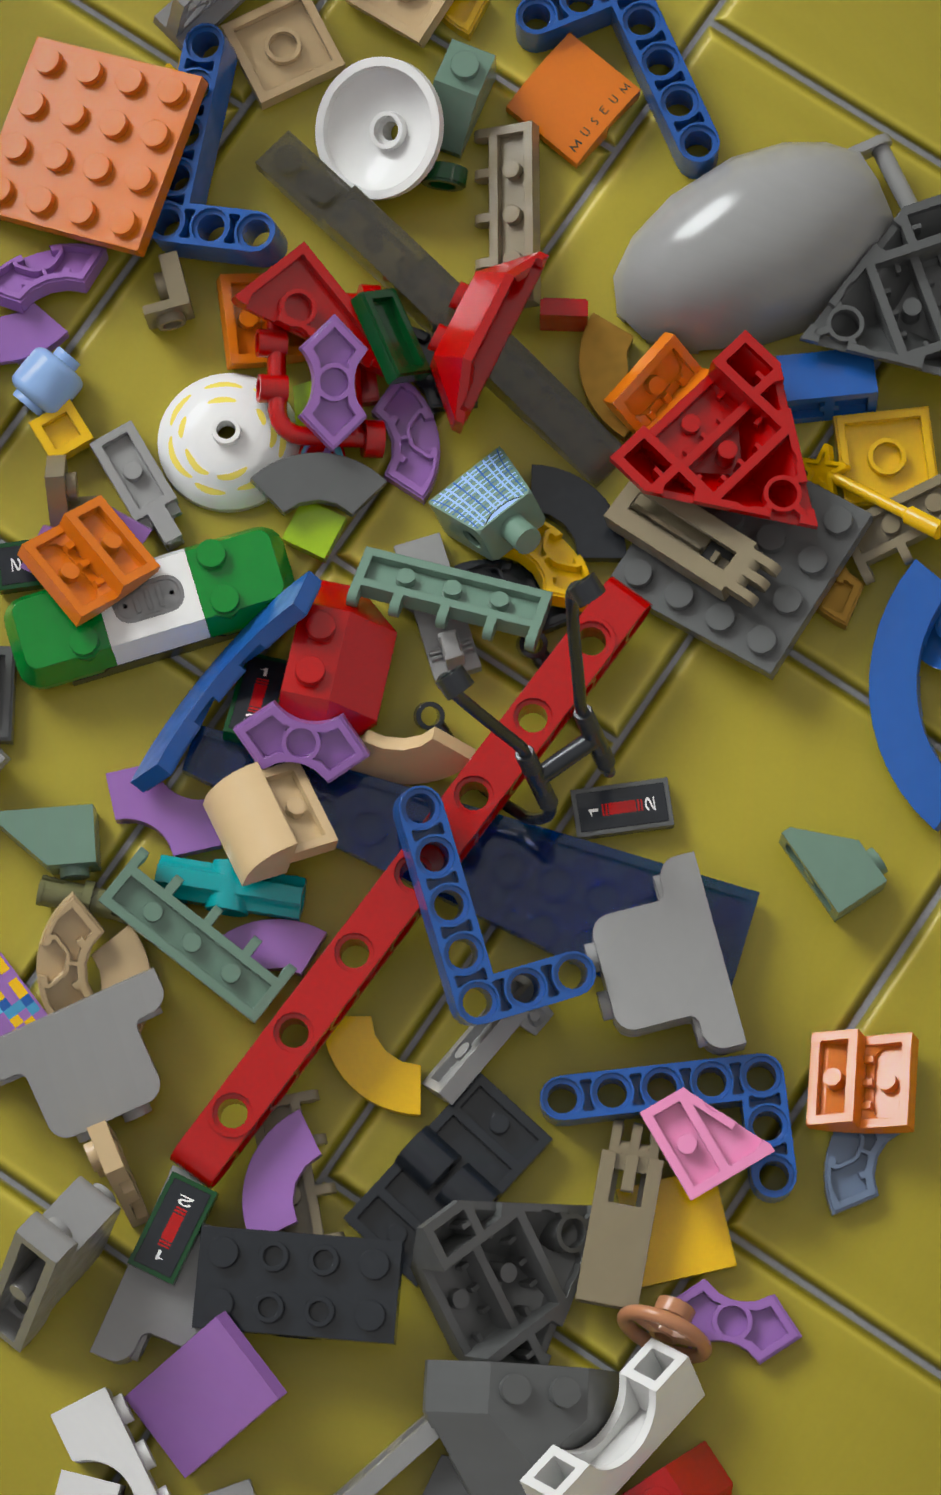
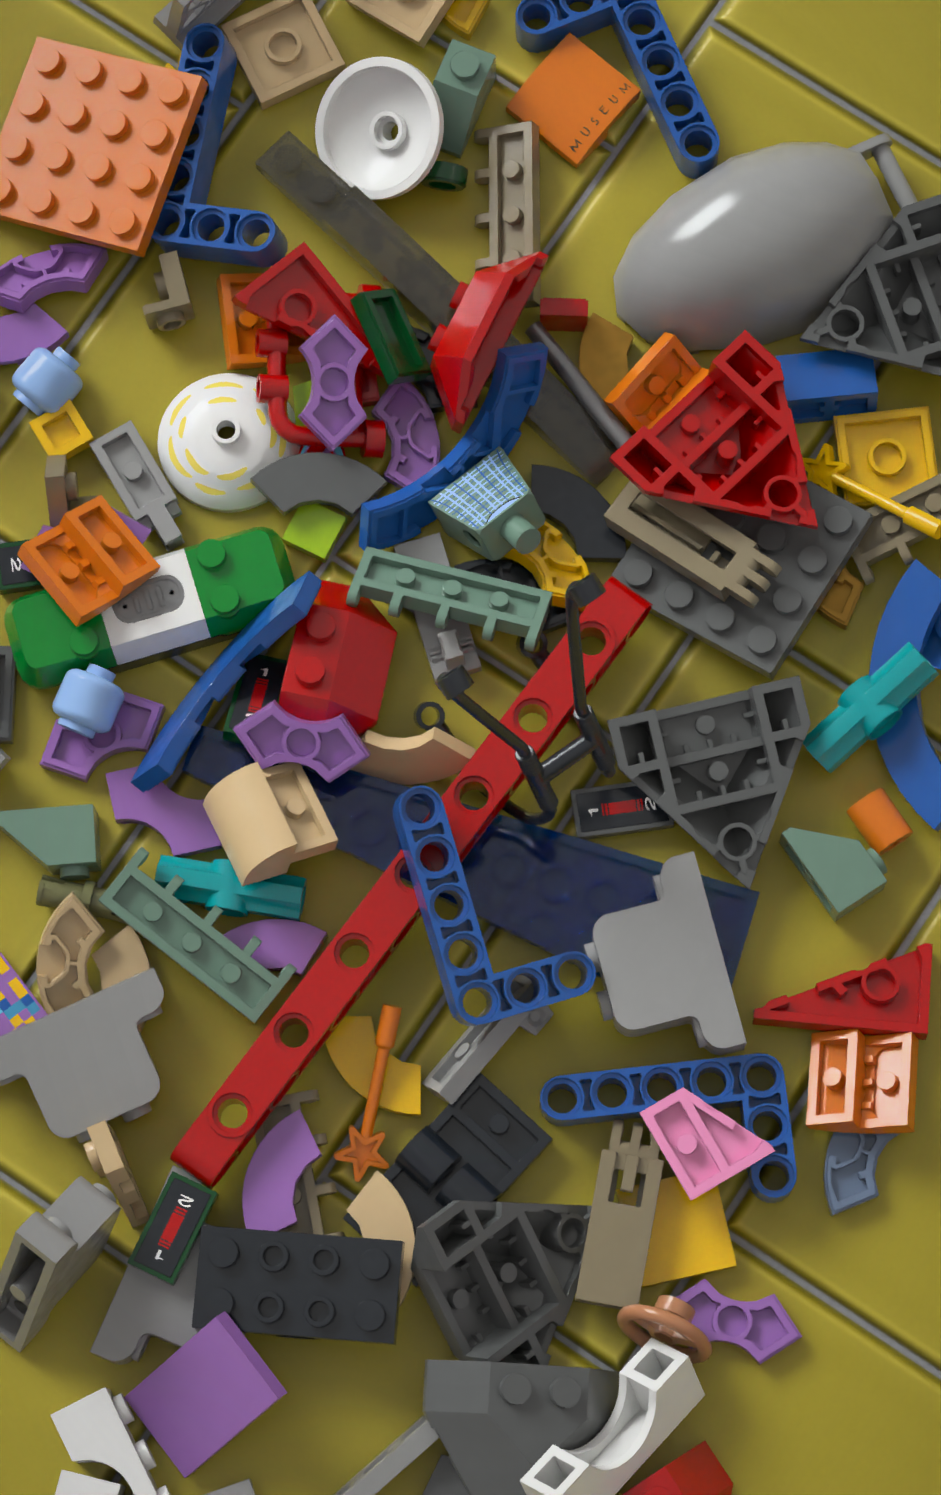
none -> medium lavender tile [40,691,166,783]
none -> light blue head [52,663,125,739]
none -> orange piece [333,1004,402,1182]
none -> tan tile [346,1170,415,1307]
none -> blue tile [359,341,549,551]
none -> flat silver bar [525,321,631,449]
none -> dark grey wedge [607,675,811,890]
none -> red wing [752,943,933,1040]
none -> teal piece [803,642,939,773]
none -> orange piece [846,788,913,856]

